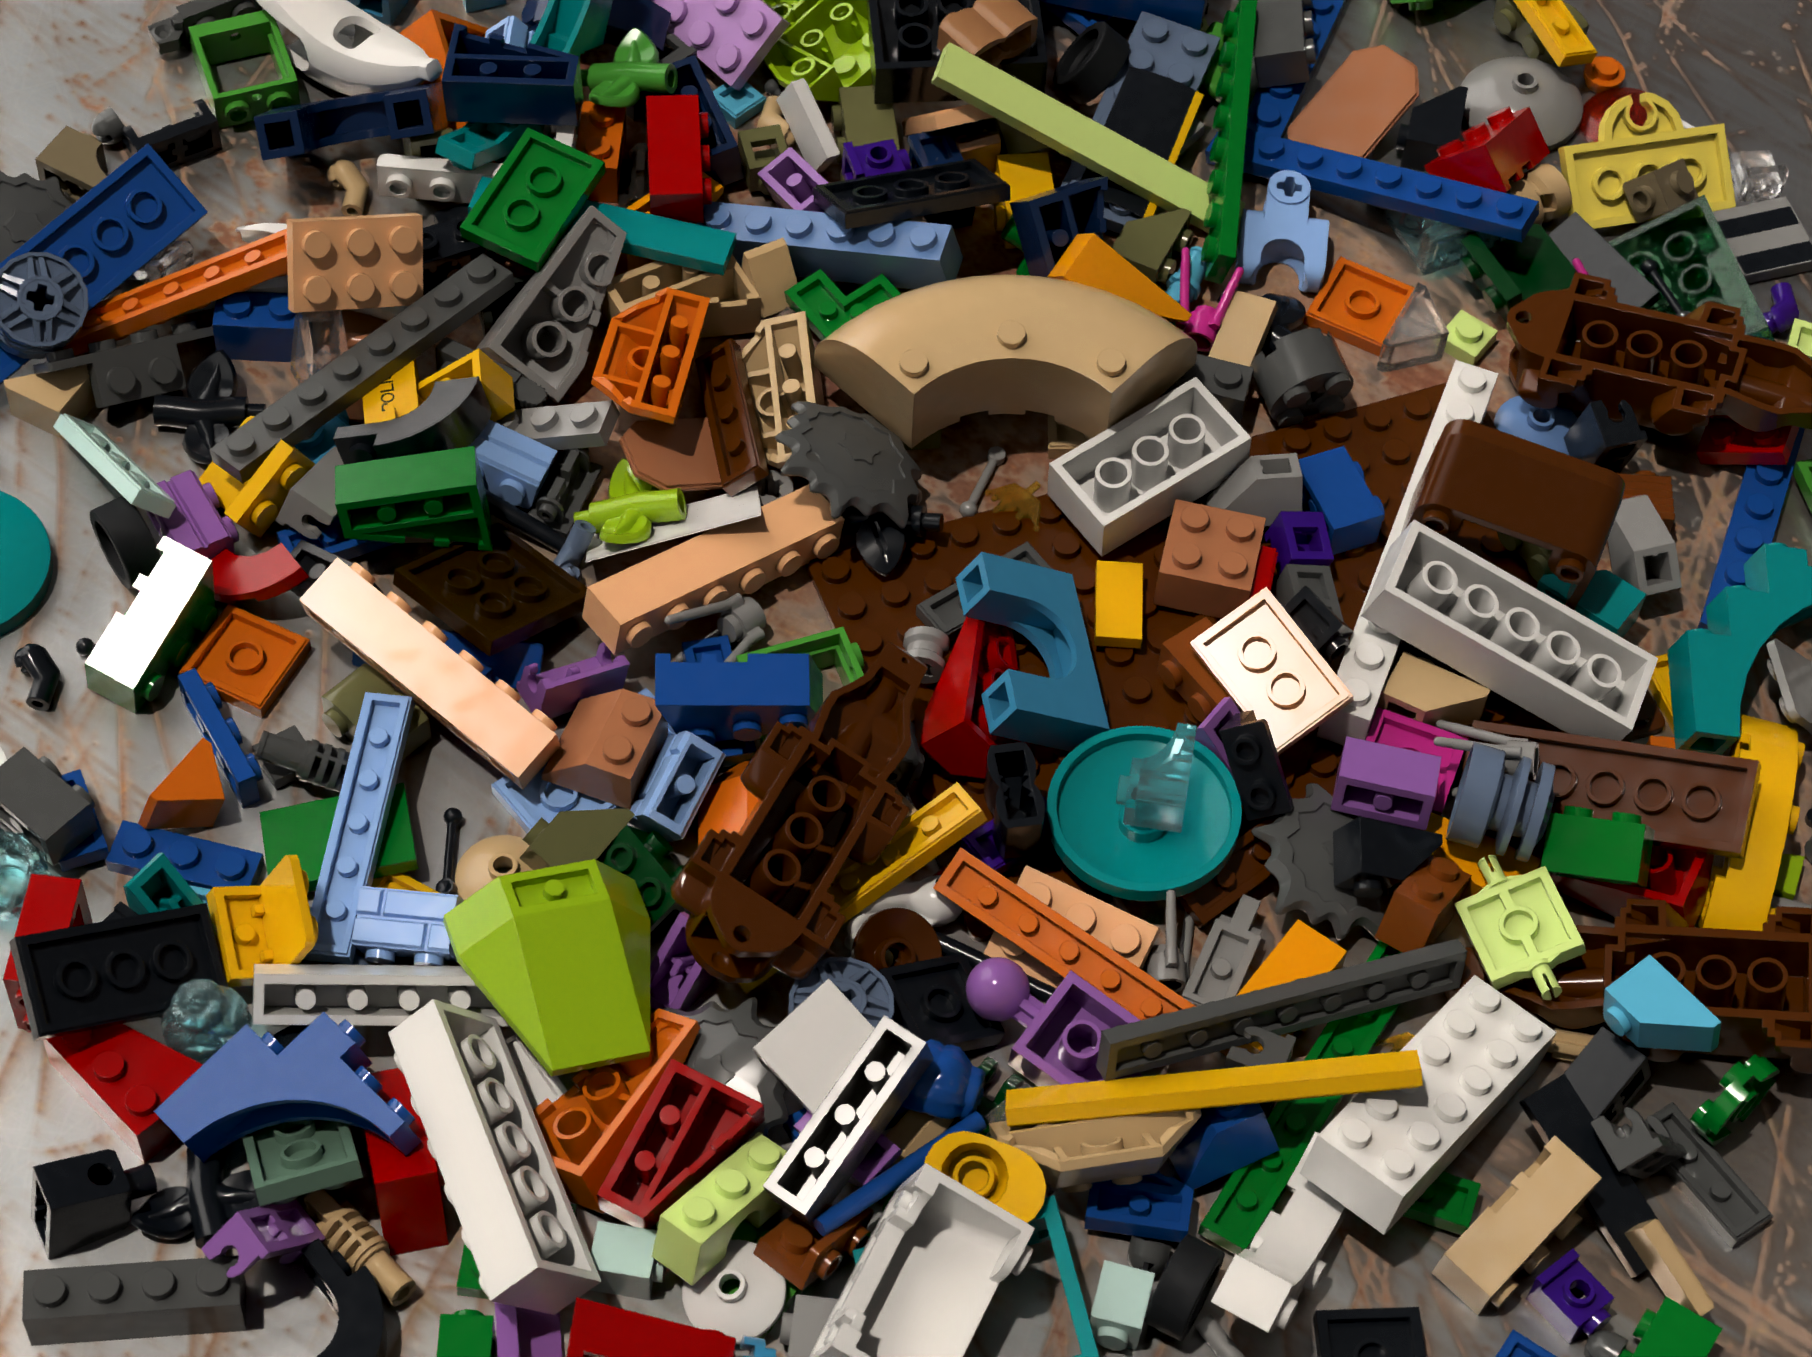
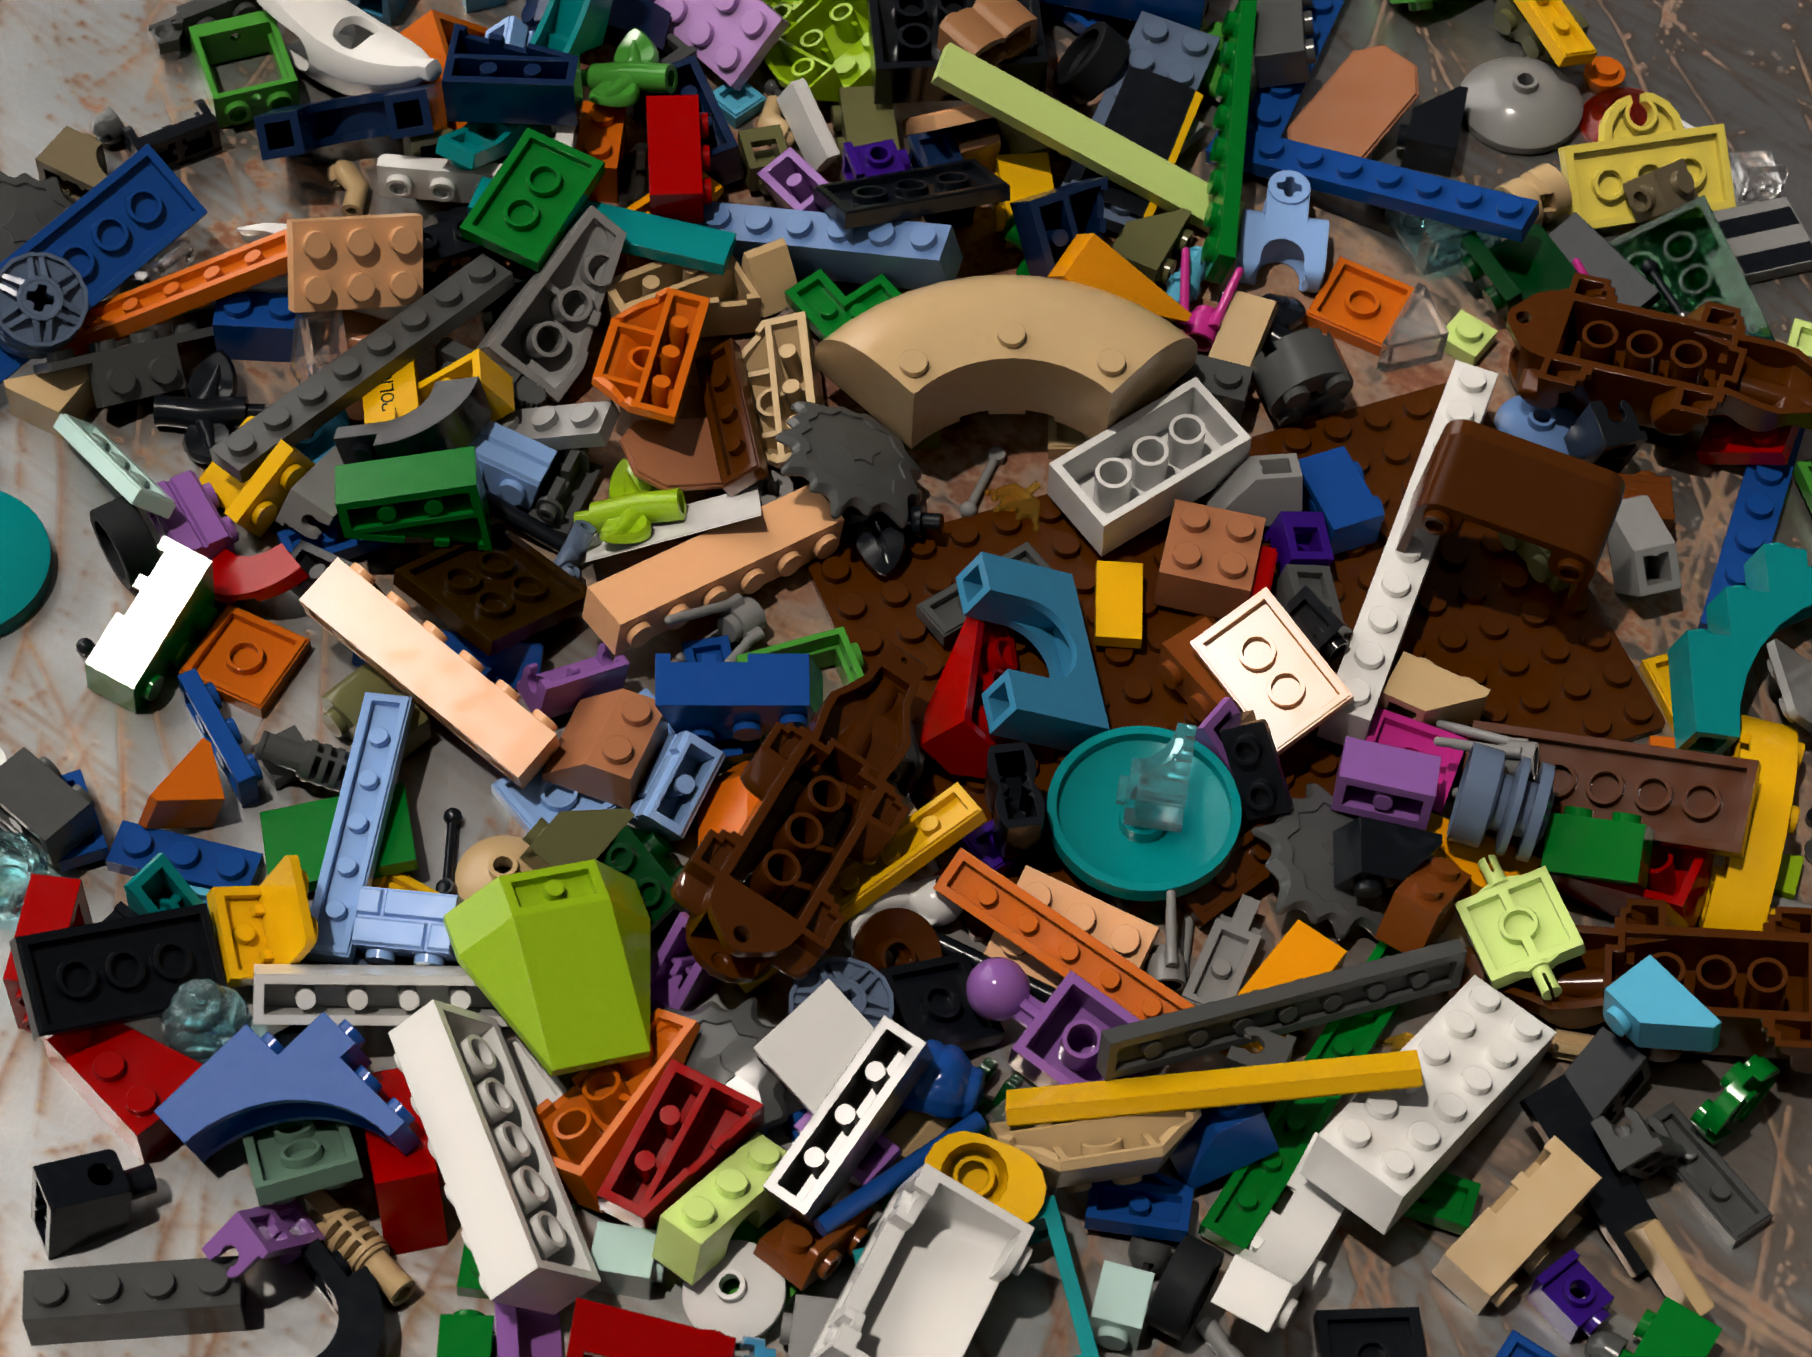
black arm [14,644,60,711] -> none
black plant [131,1148,259,1258] -> none
light grey wheel [903,626,950,684] -> none
white brick [1361,520,1658,741] -> none
red wedge [1424,107,1550,193] -> none
teal slope [1536,570,1647,638] -> none
dark purple arm [1758,282,1799,335] -> none

